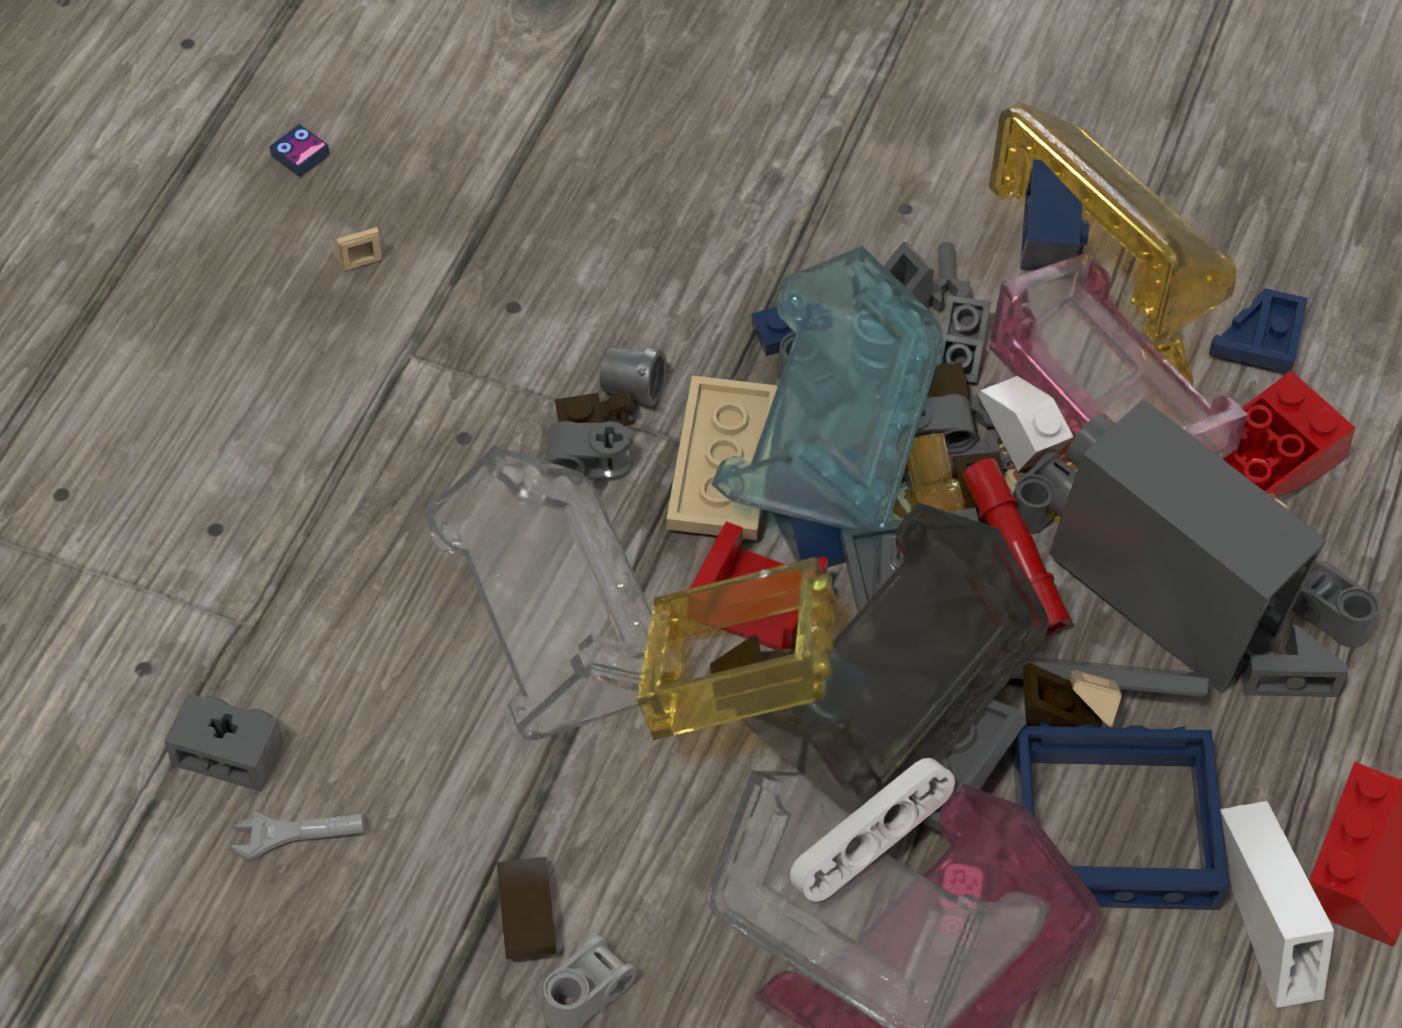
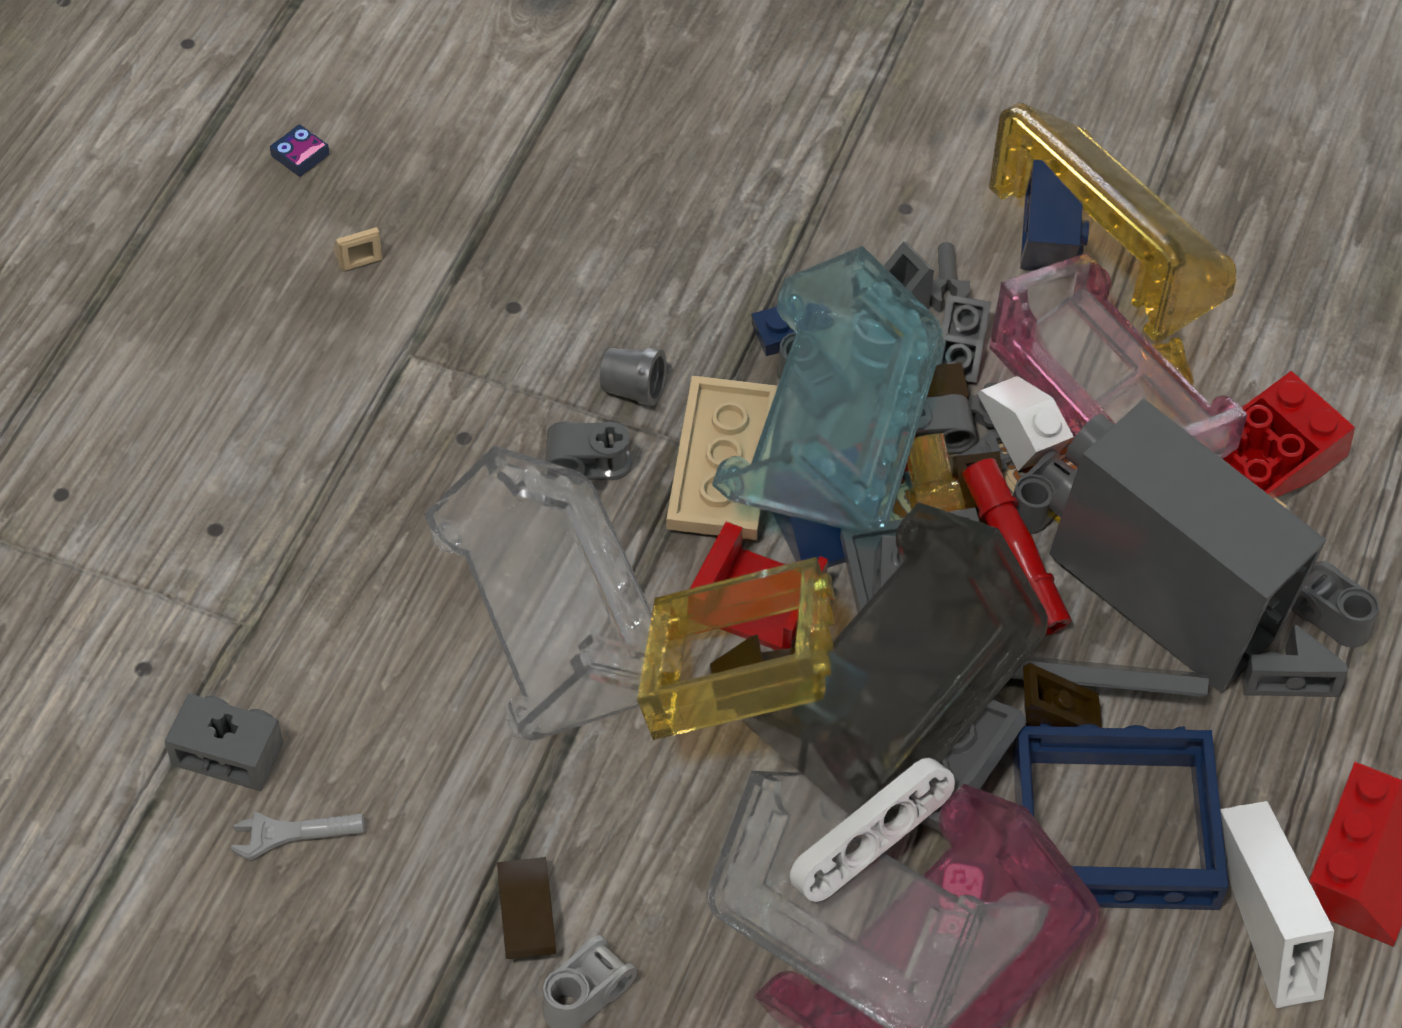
dark brown plate [555,392,635,426] -> none
tan slope [1070,670,1122,727] -> none
dark blue wing [1208,288,1308,373] -> none

